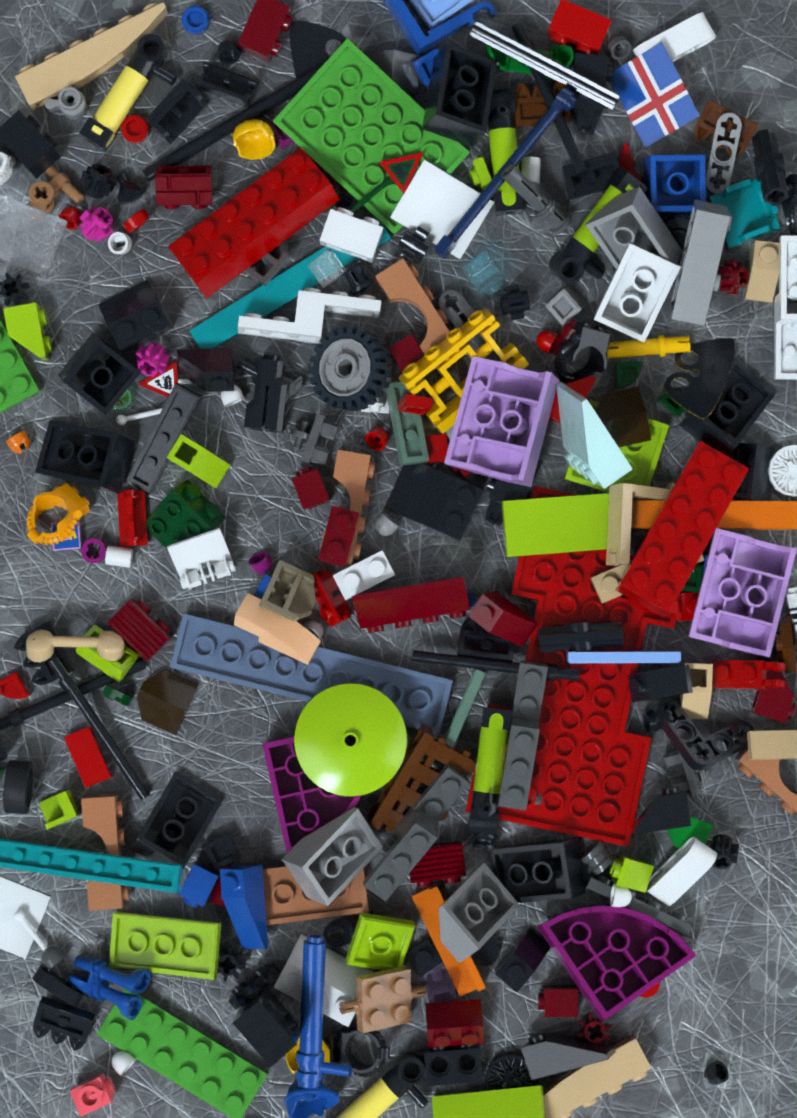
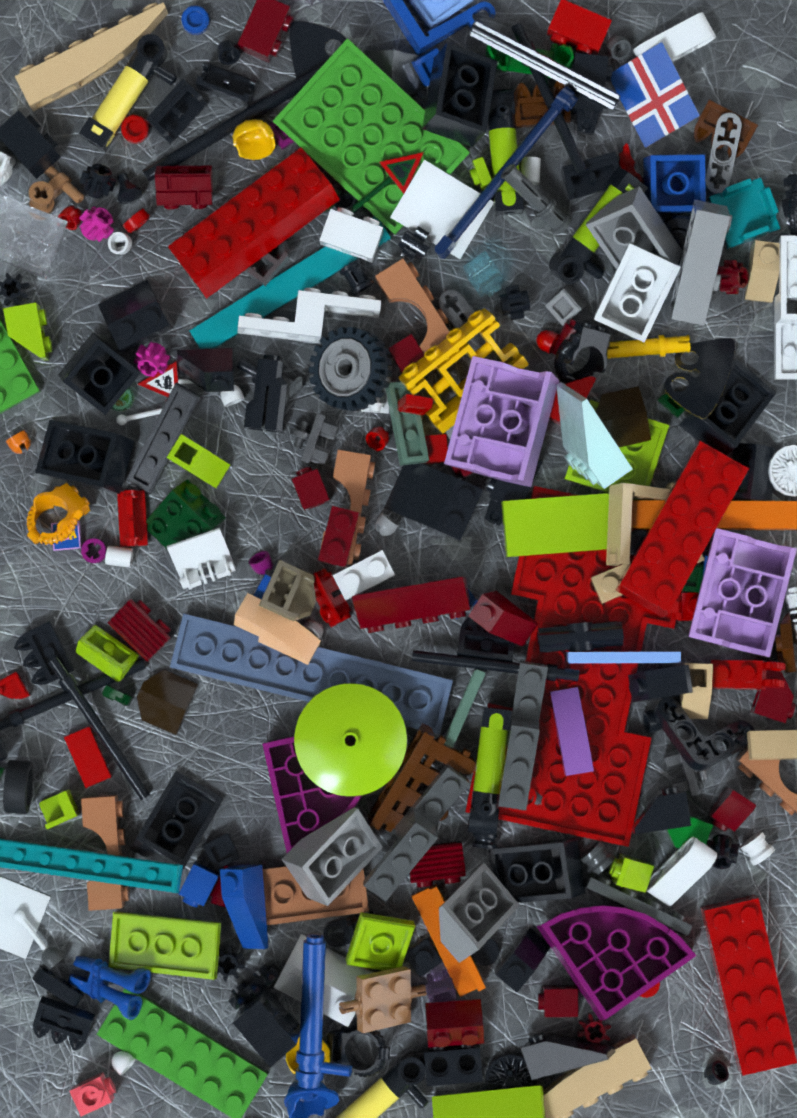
tan piece [26,629,124,662] -> none
light grey piece [45,87,88,120] -> none
clear tile [307,249,346,288] -> none
white hinge [610,884,632,907] -> none
dark green tile [614,361,643,390] -> none
black piece [752,129,788,206] -> none
none -> medium lavender slope [550,687,594,776]
none -> red brick [700,895,797,1076]
none -> dark red slope [708,787,757,832]
none -> white wheel [740,831,775,866]

